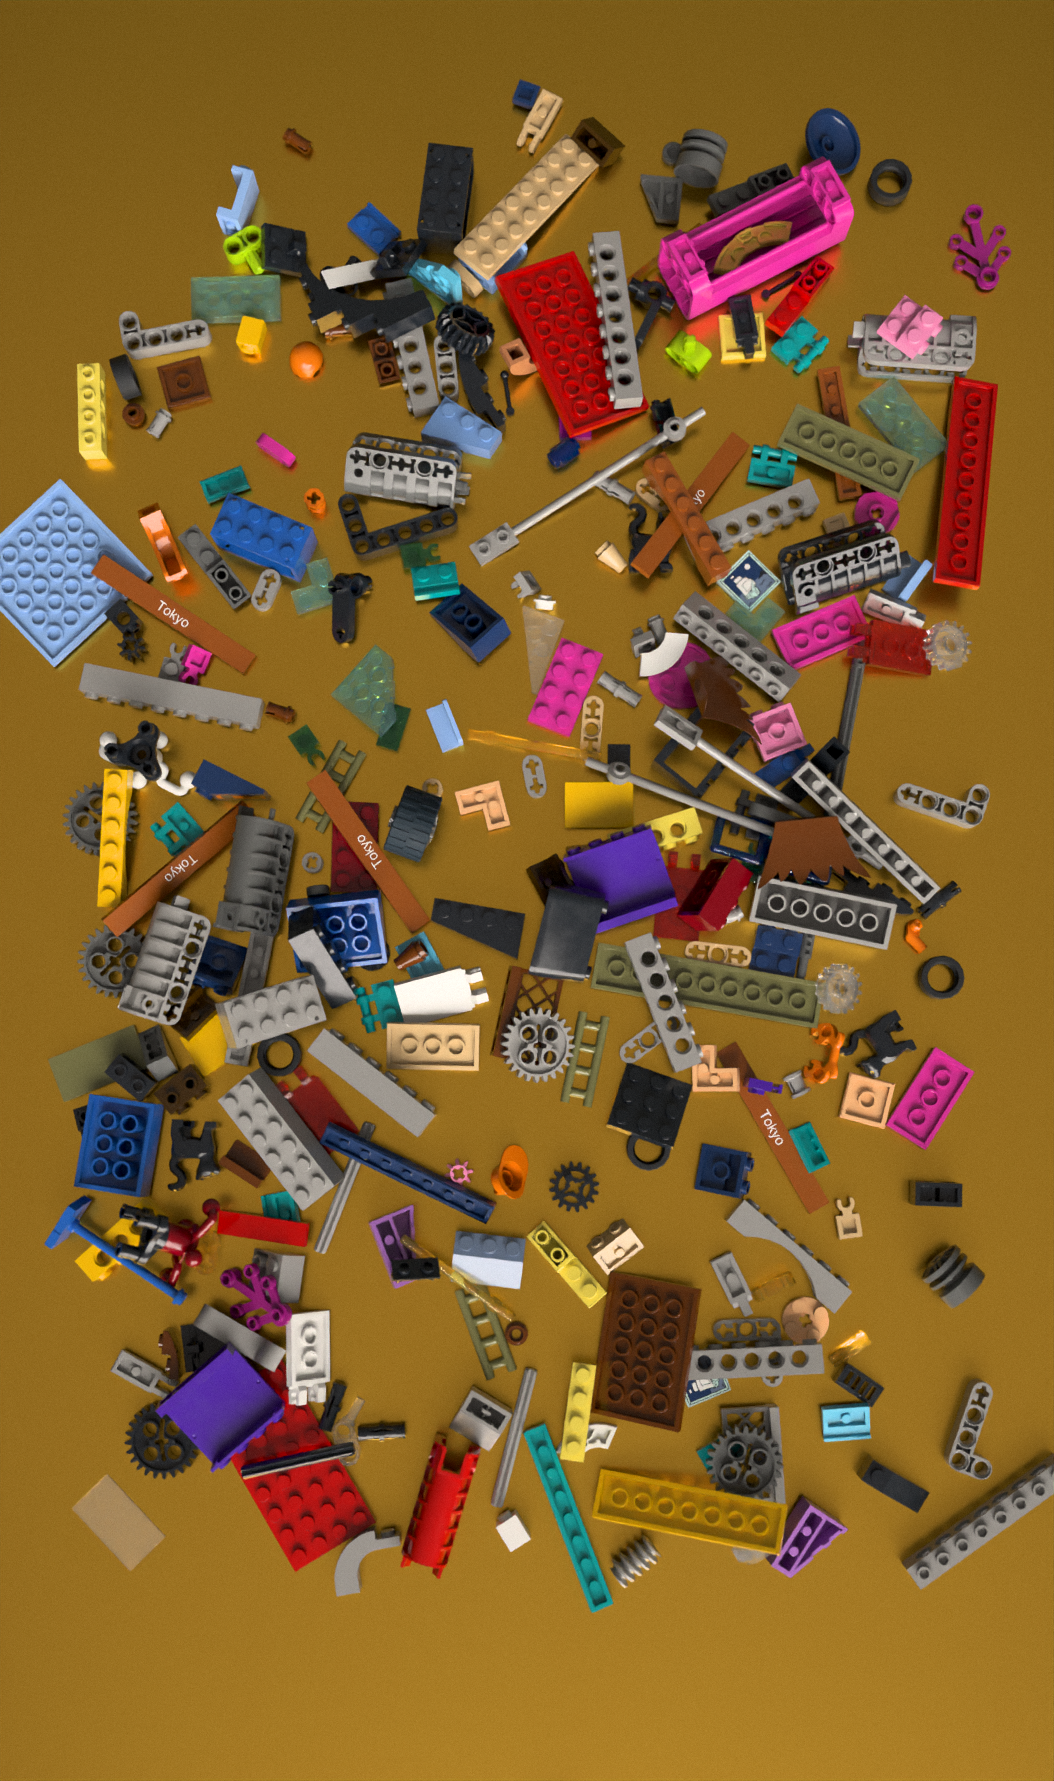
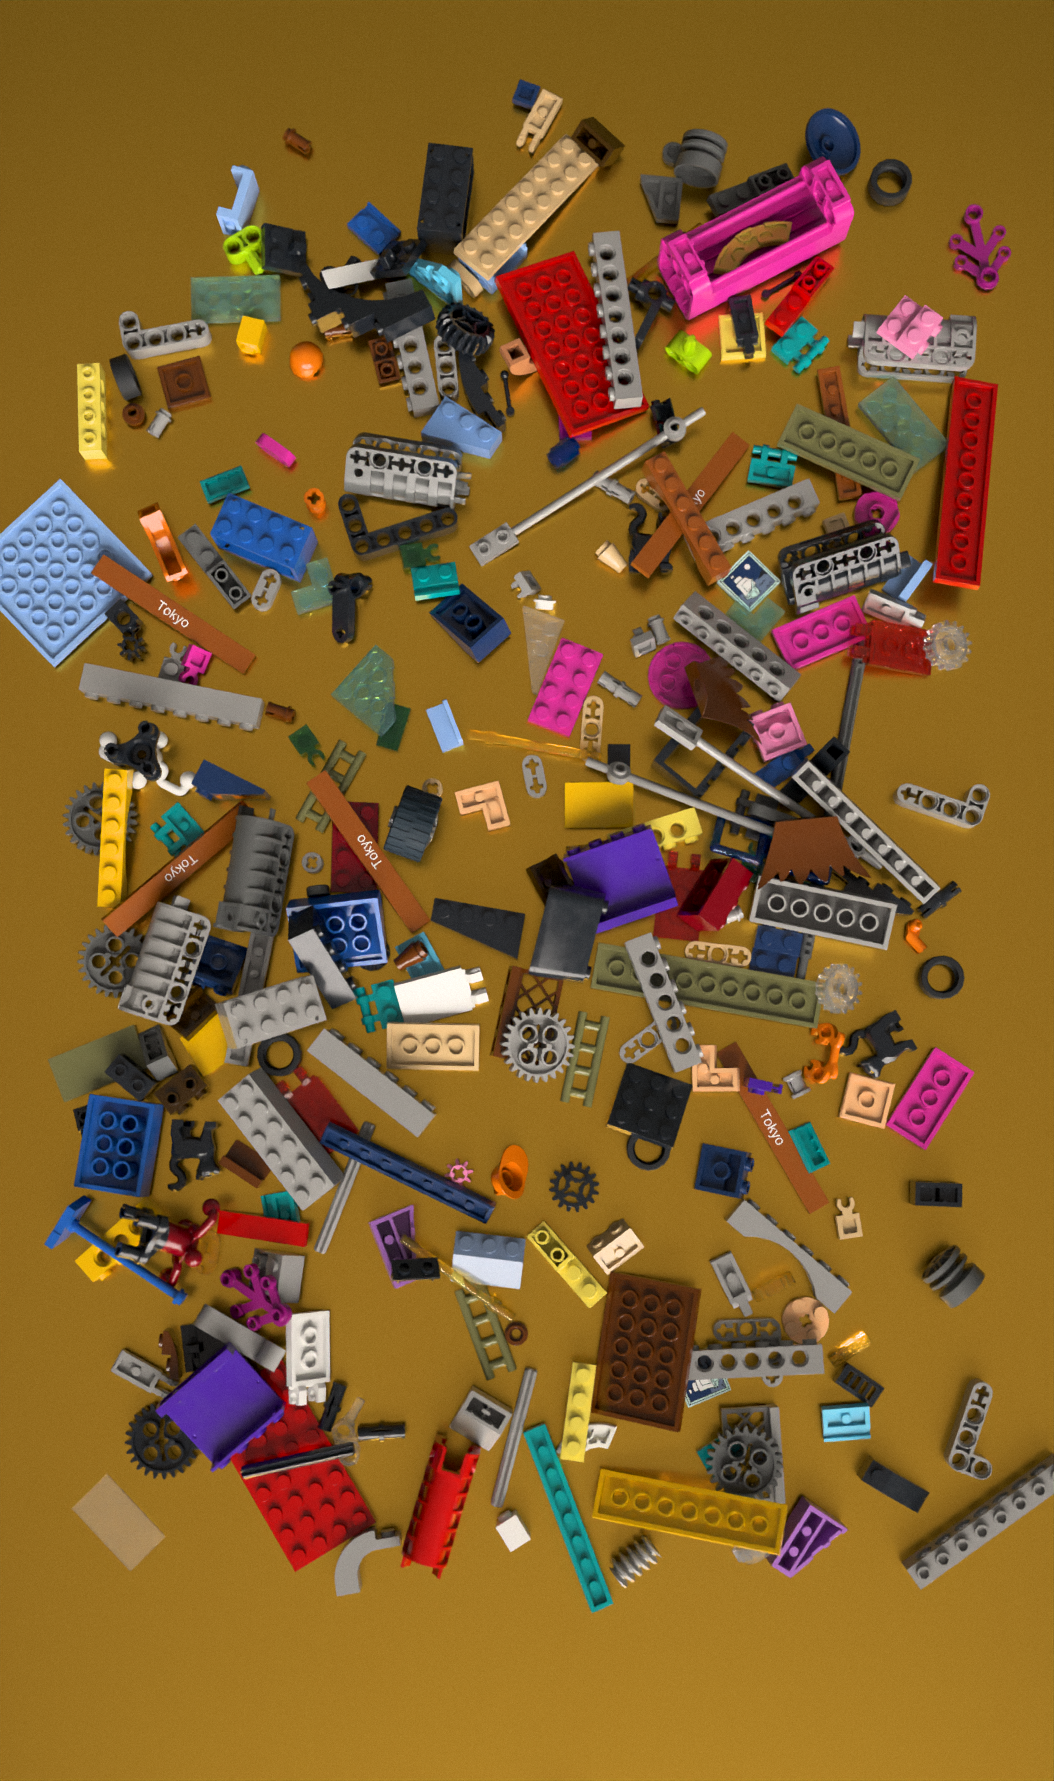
white tile [639,632,688,676] -> none

